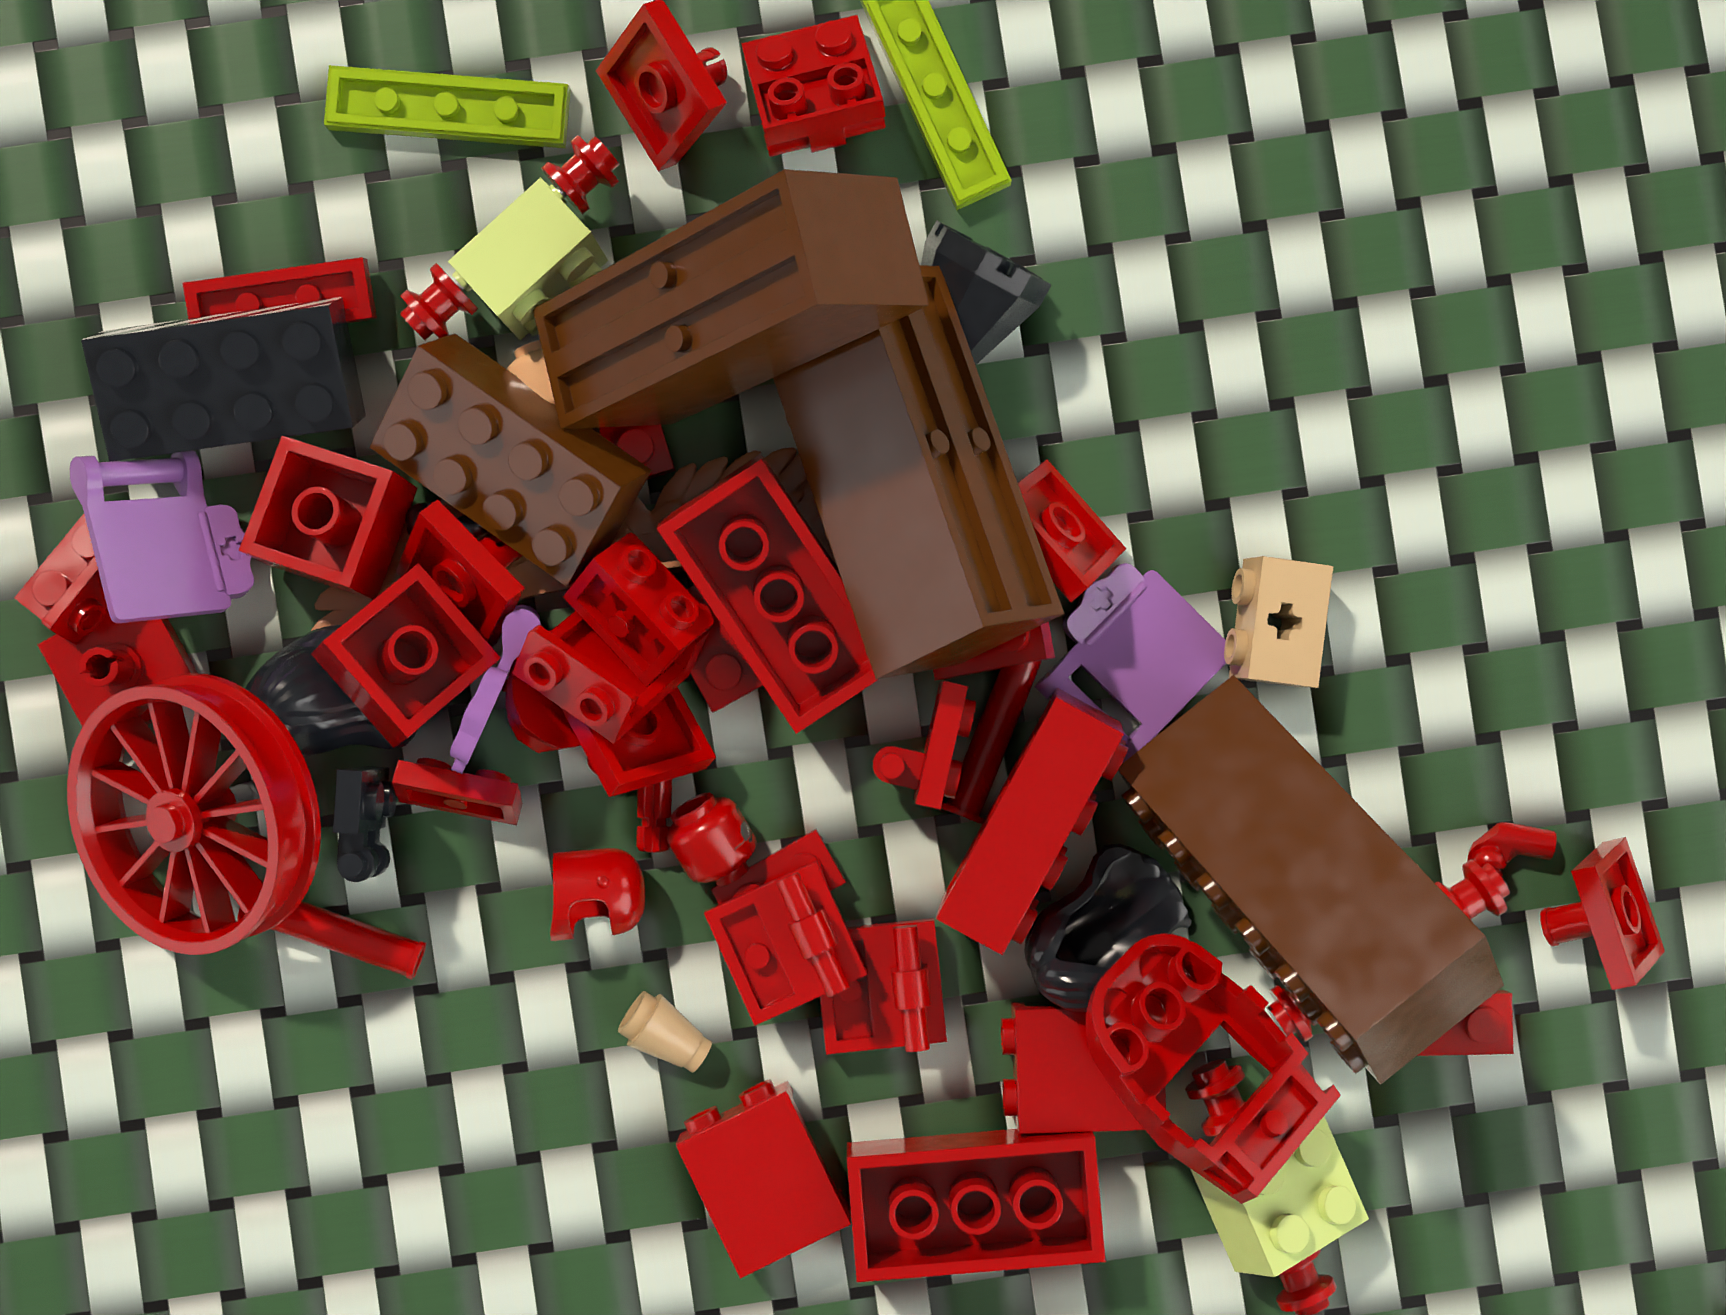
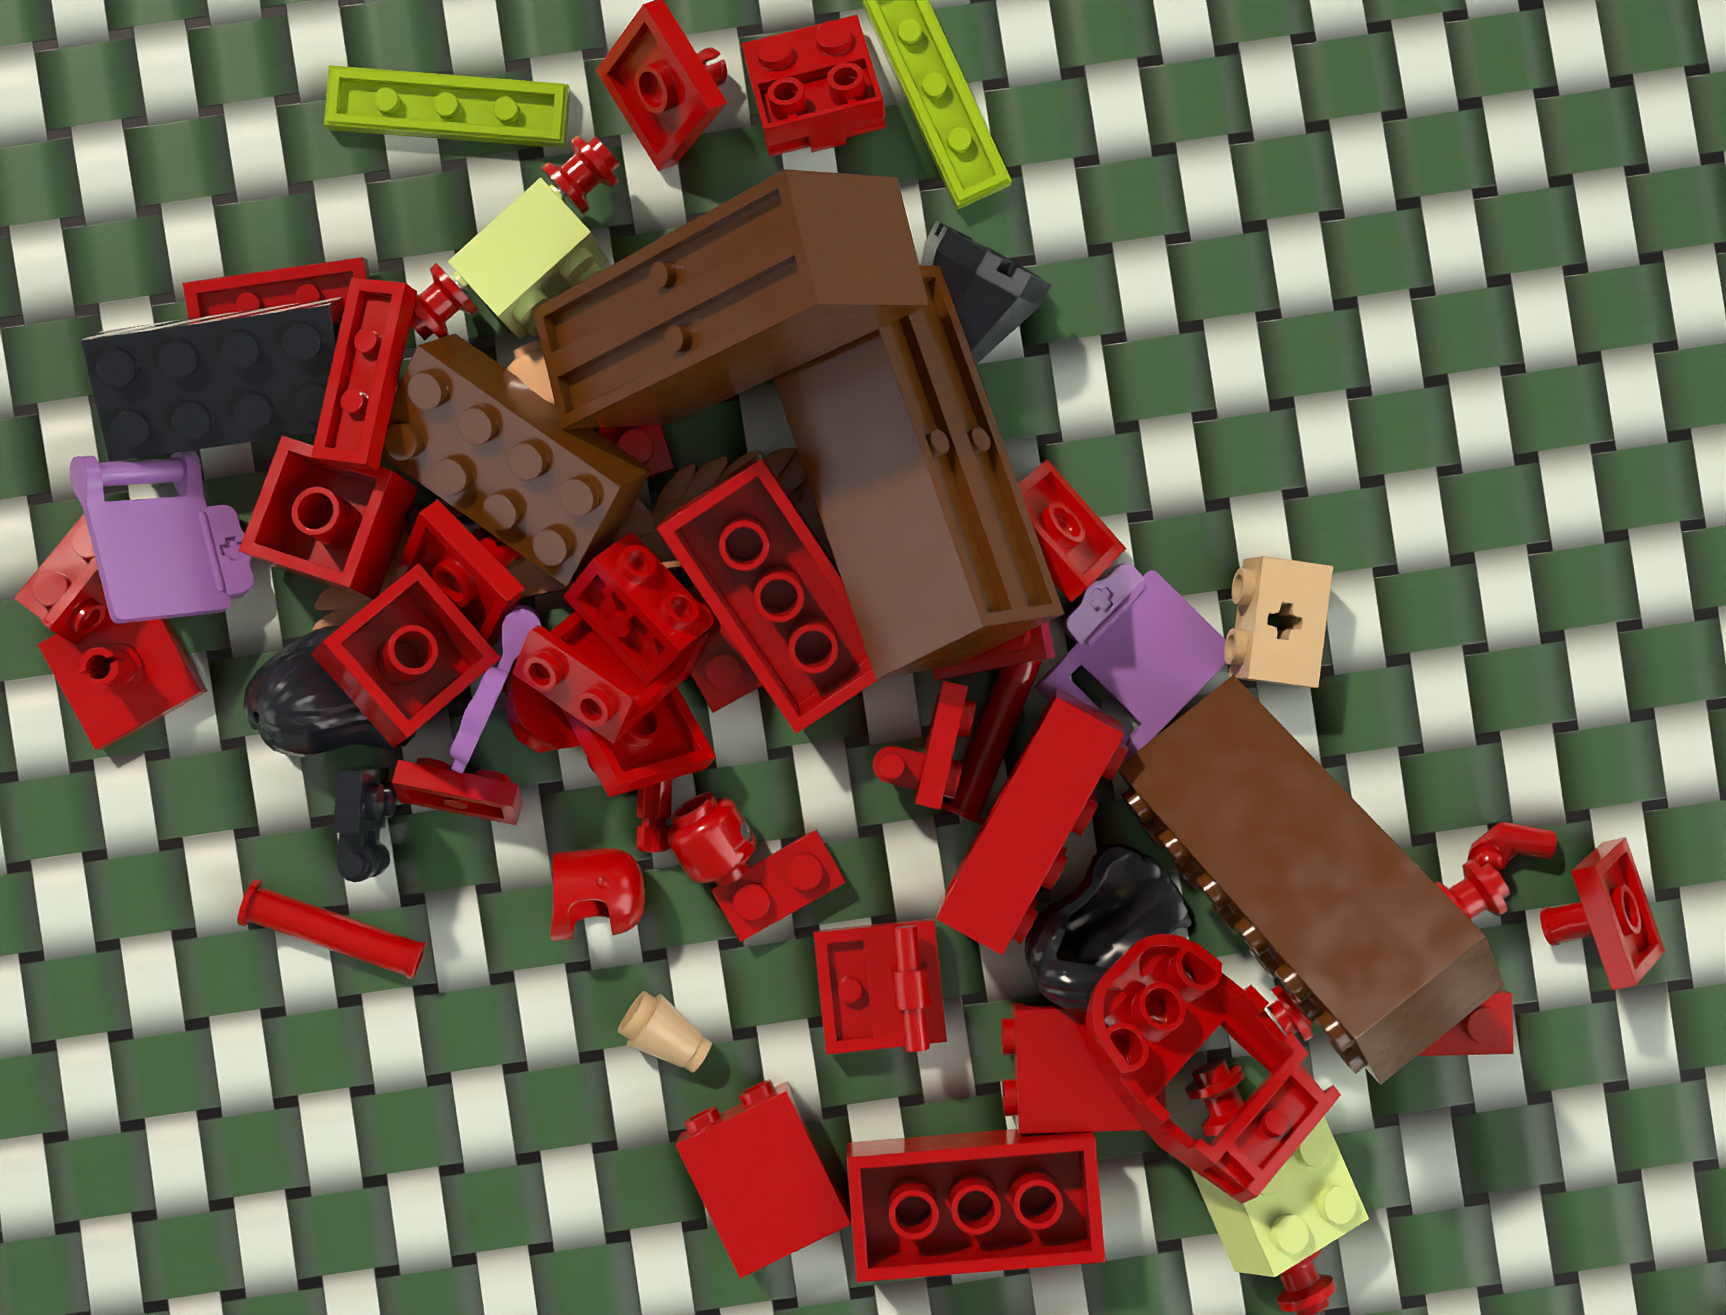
red wheel [67,673,321,955] -> none
red plate [704,860,867,1026] -> none
none -> red plate [311,278,417,471]

